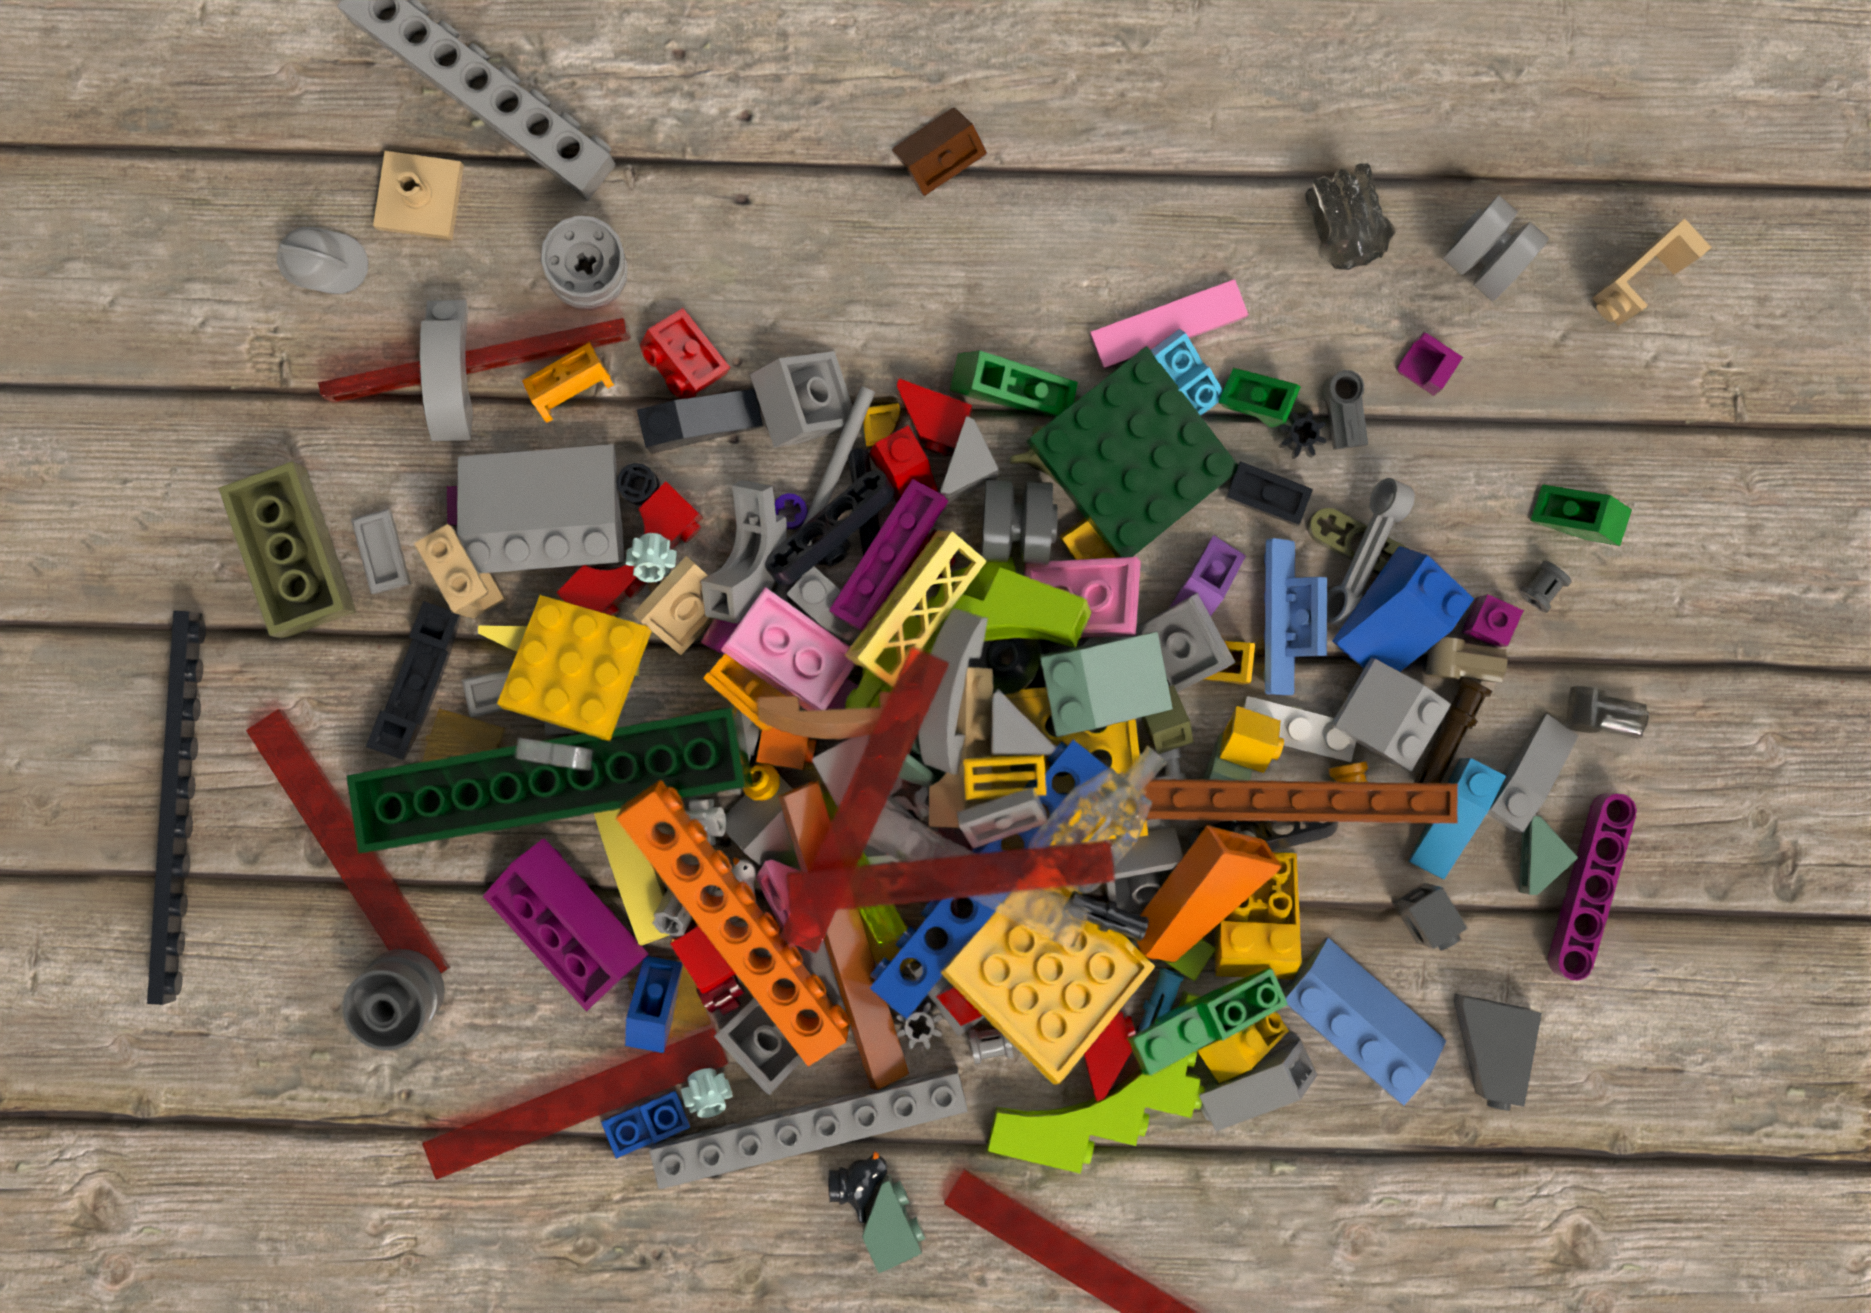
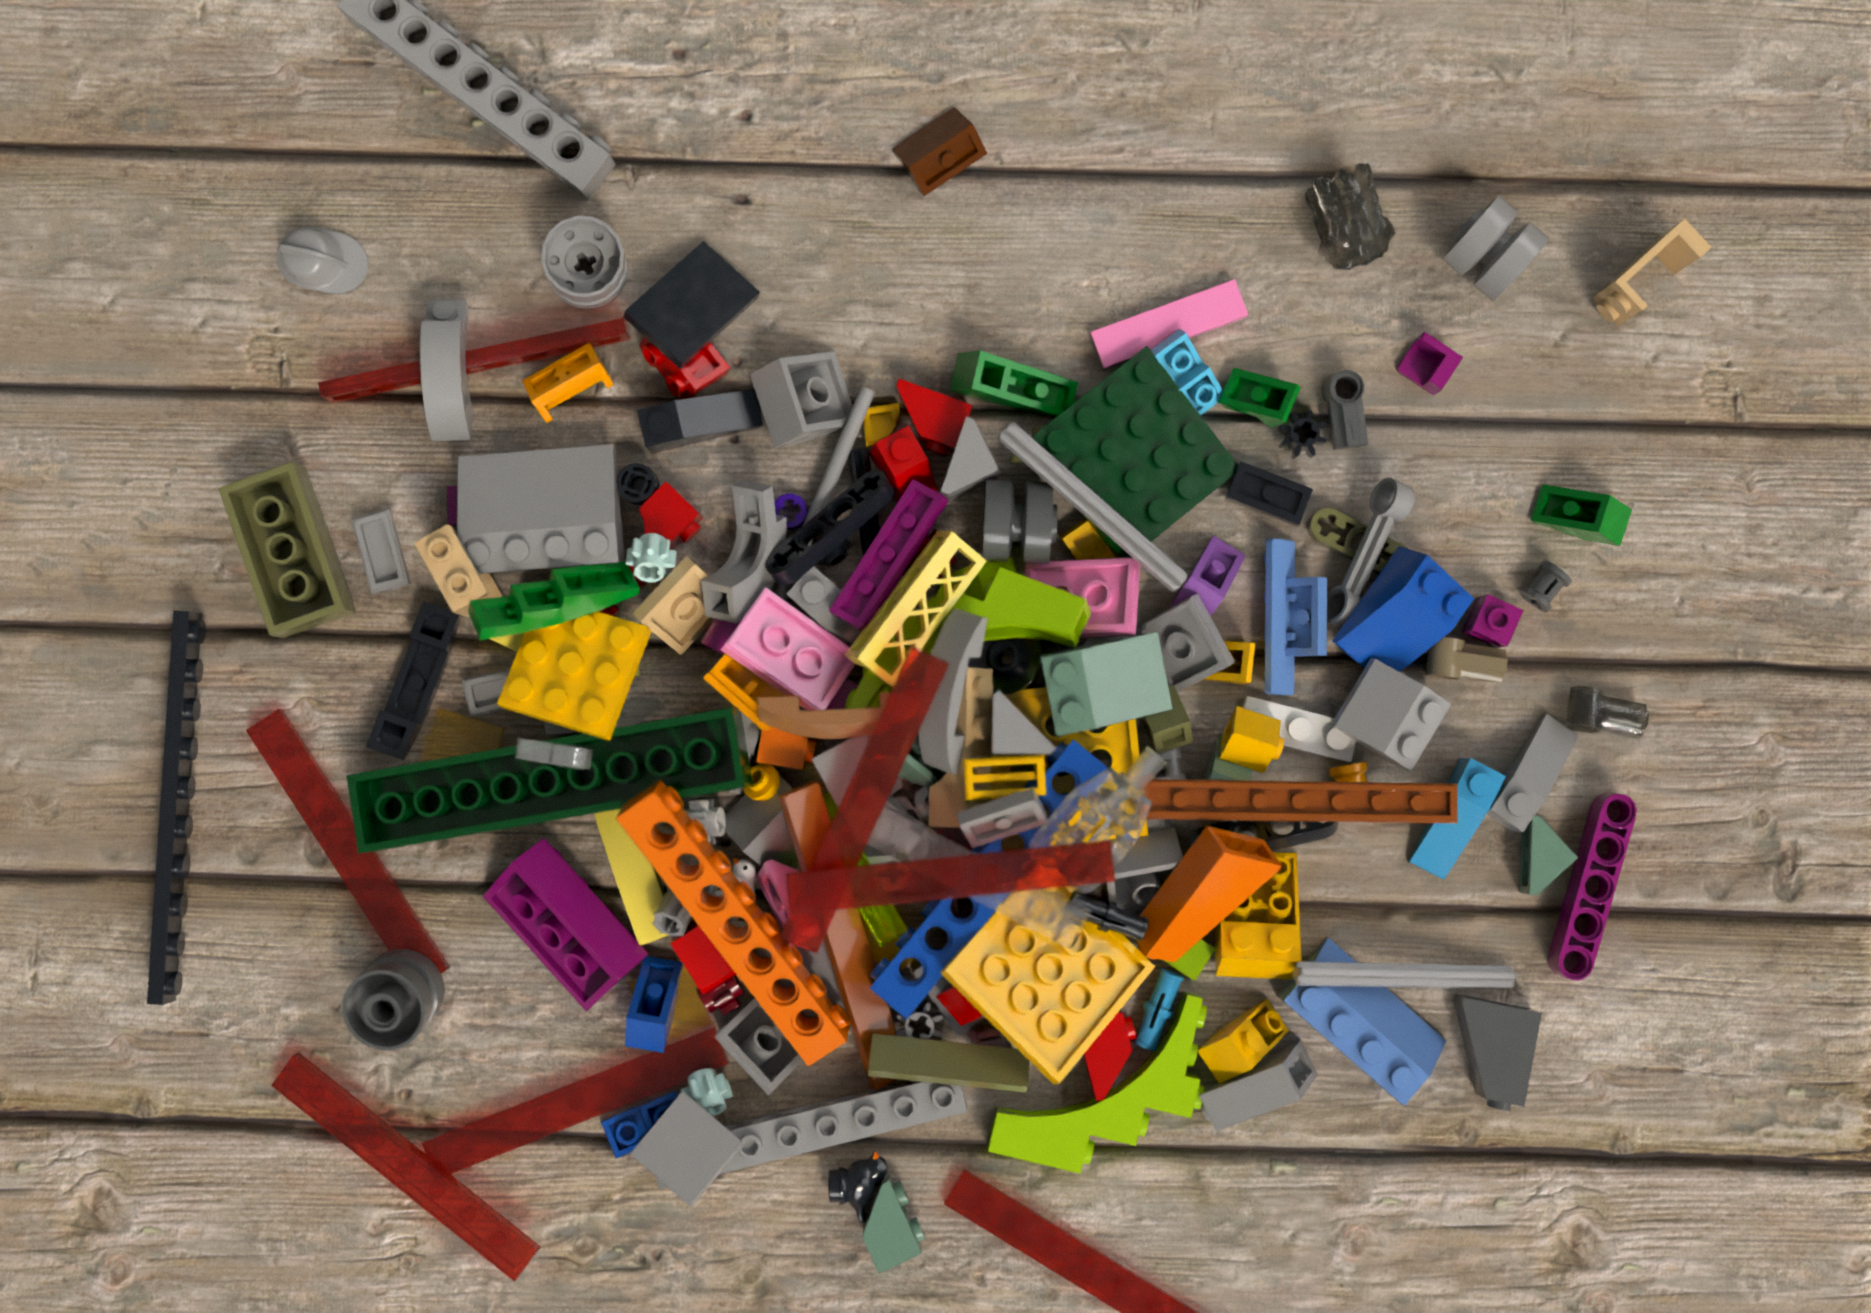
tan tile [373,151,464,240] -> none
green slope [1127,968,1288,1076] -> none
dark grey brick [1392,883,1468,951] -> none
dark brown pin [1414,677,1493,783] -> none
none -> clear red tile [271,1052,541,1282]
none -> green slope [468,561,640,640]
none -> black tile [623,241,760,370]
none -> light grey tile [630,1091,744,1207]
none -> olive tile [868,1034,1030,1093]
none -> light grey axle [998,423,1187,592]
none -> light grey axle [1293,962,1516,989]

